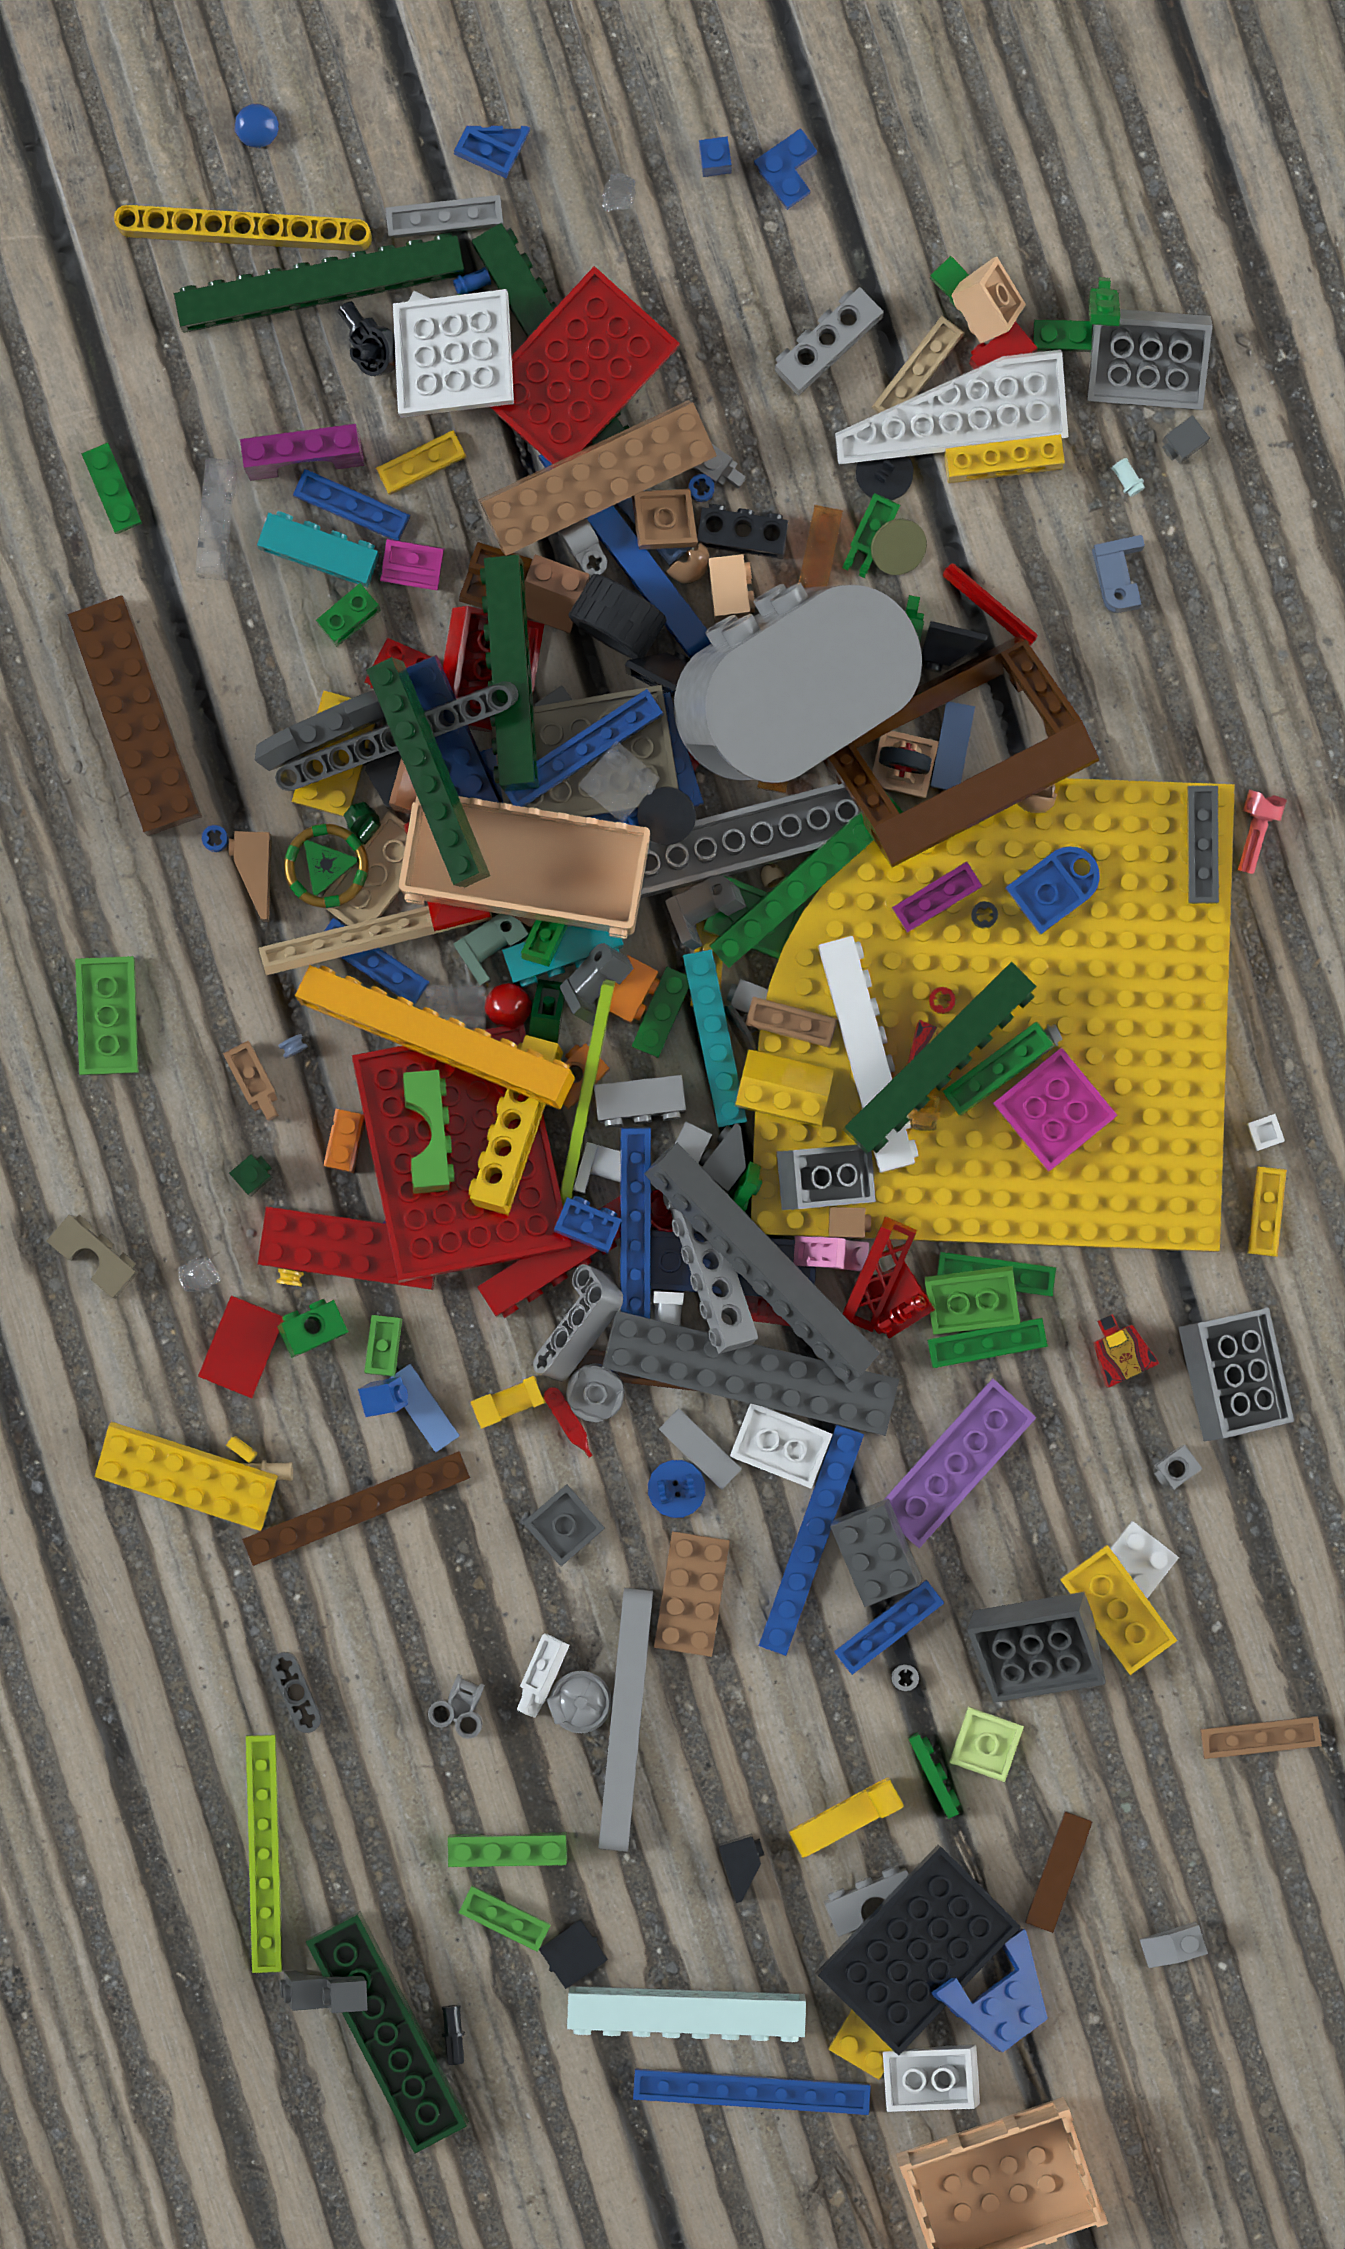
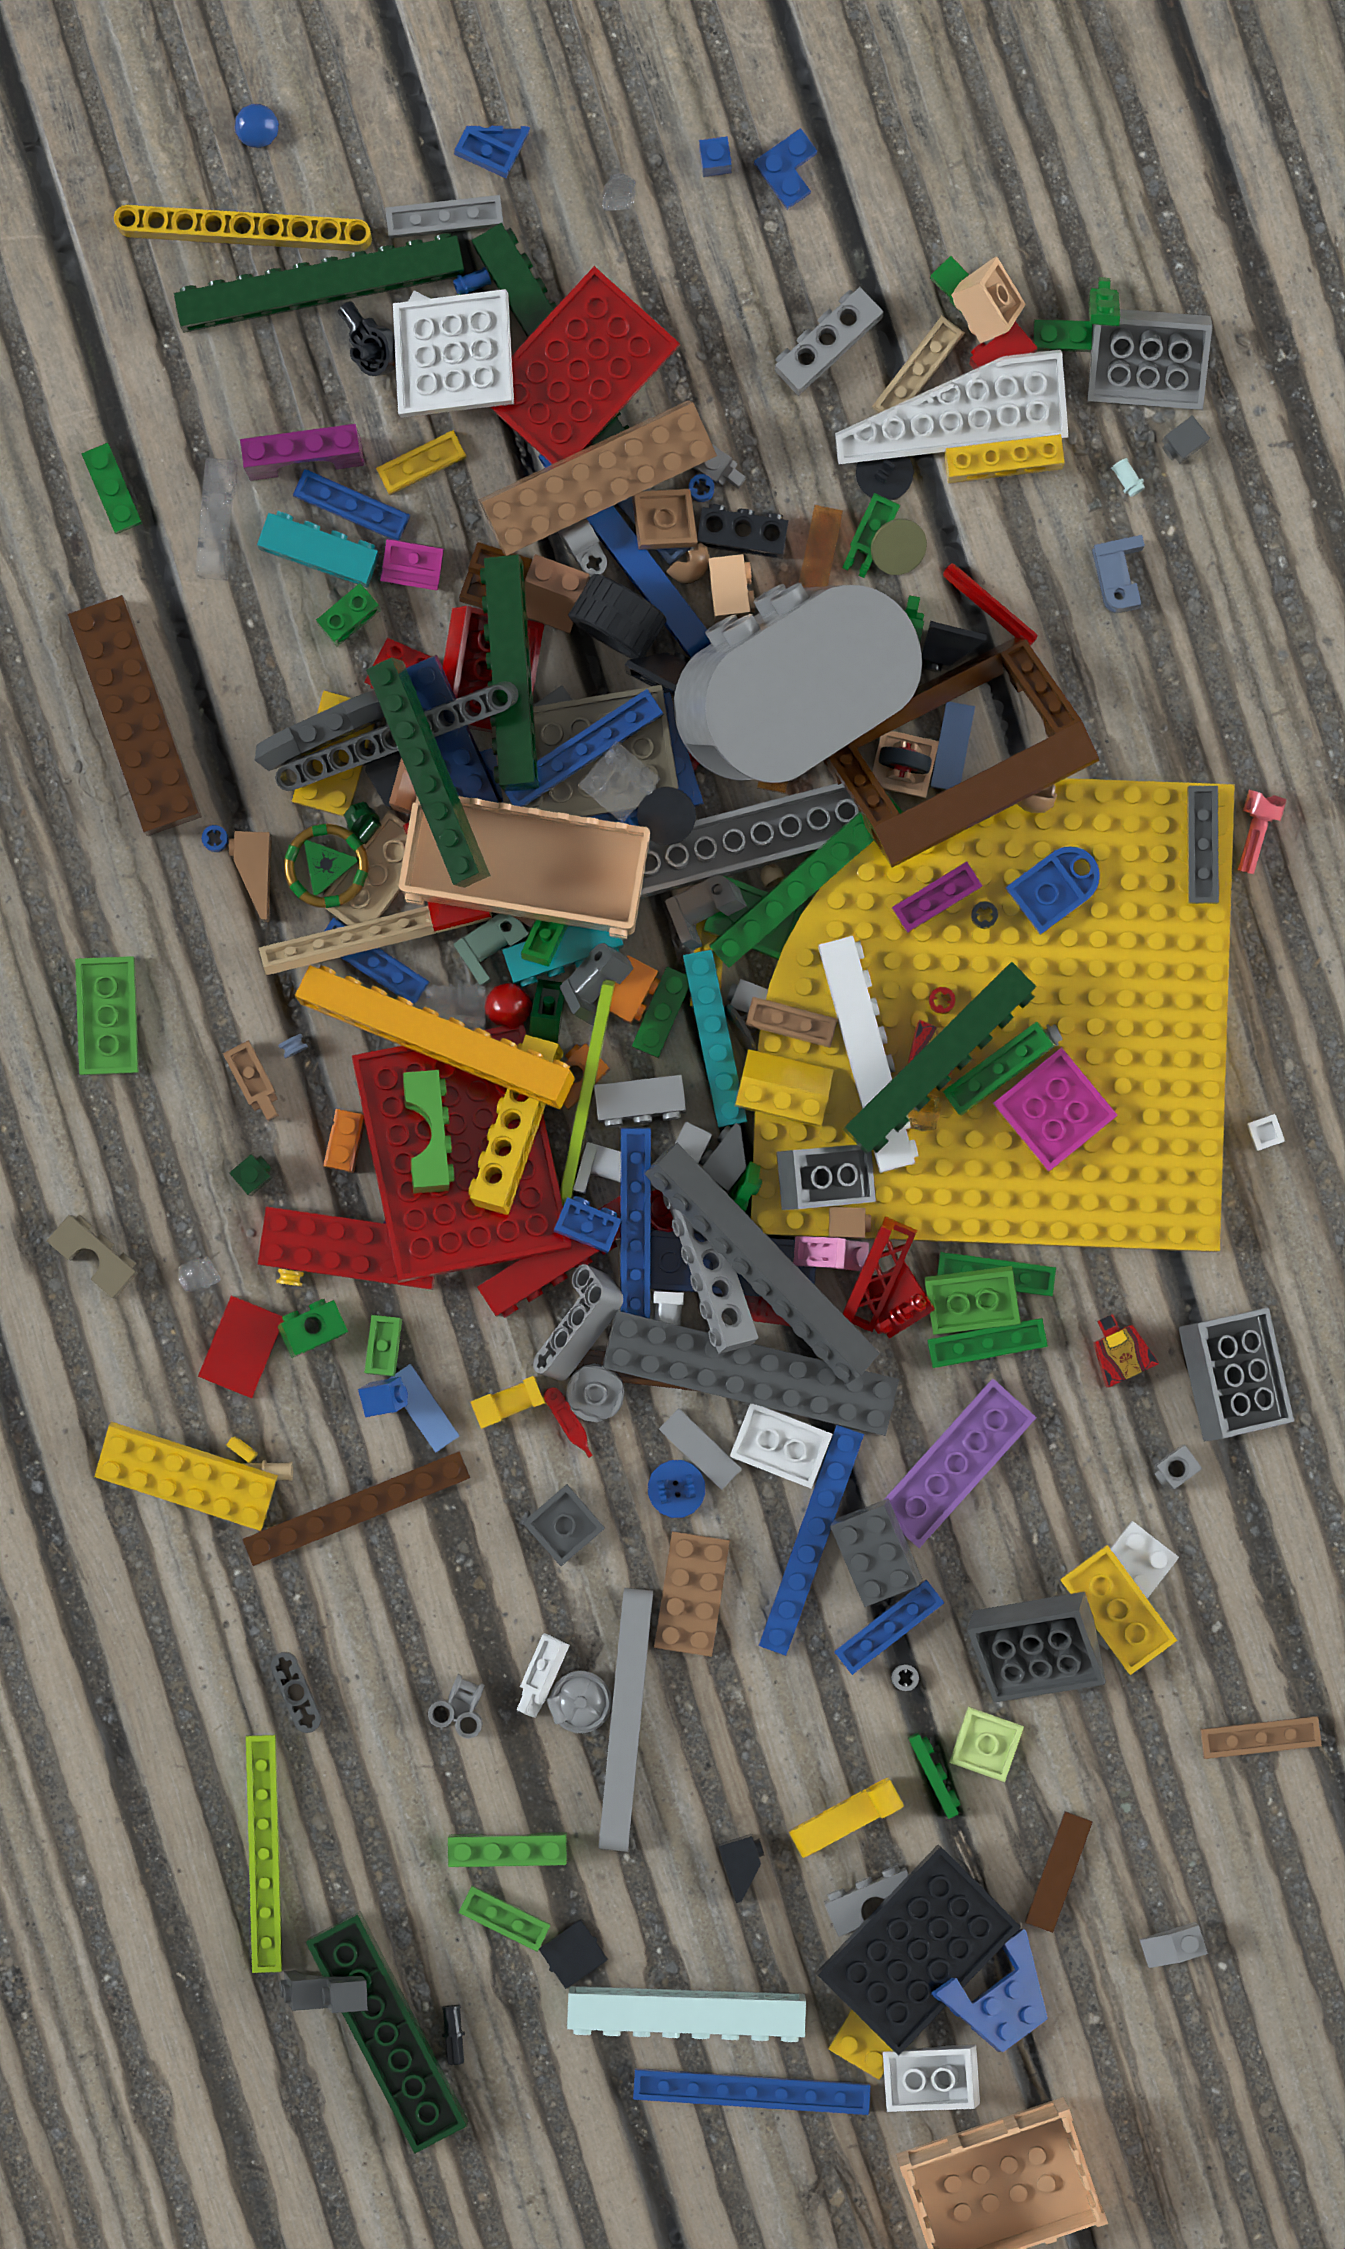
yellow tile [1247,1166,1287,1257] -> none

